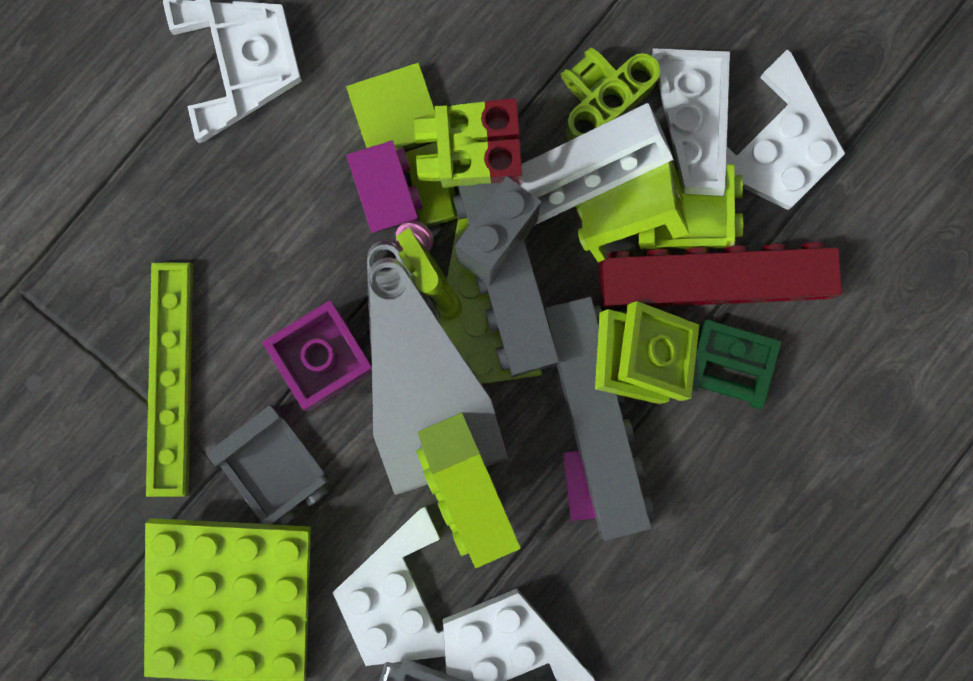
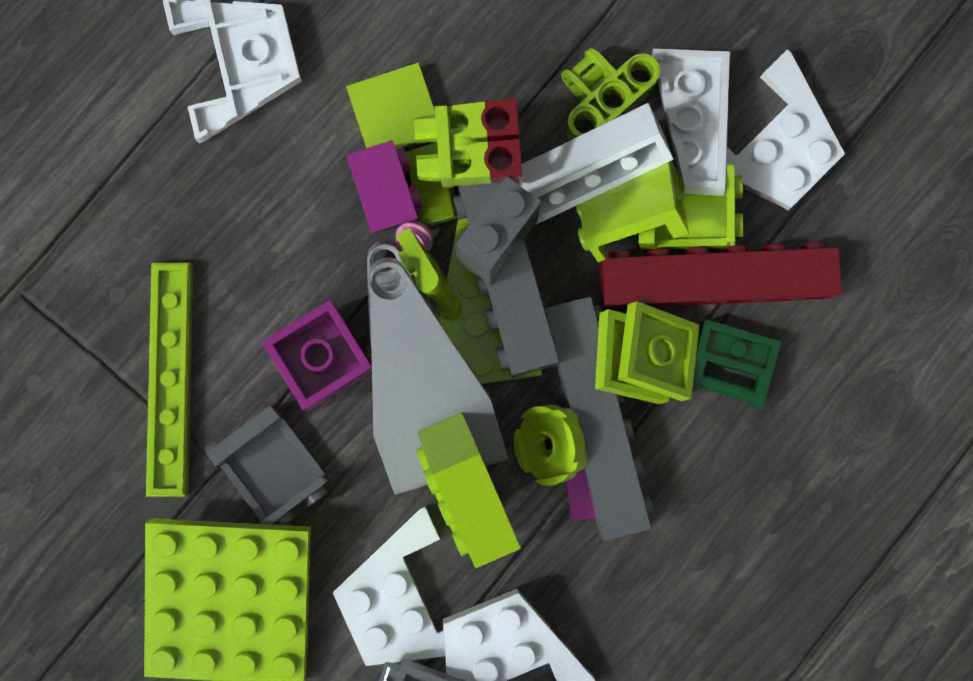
none -> lime plate [513,404,588,486]

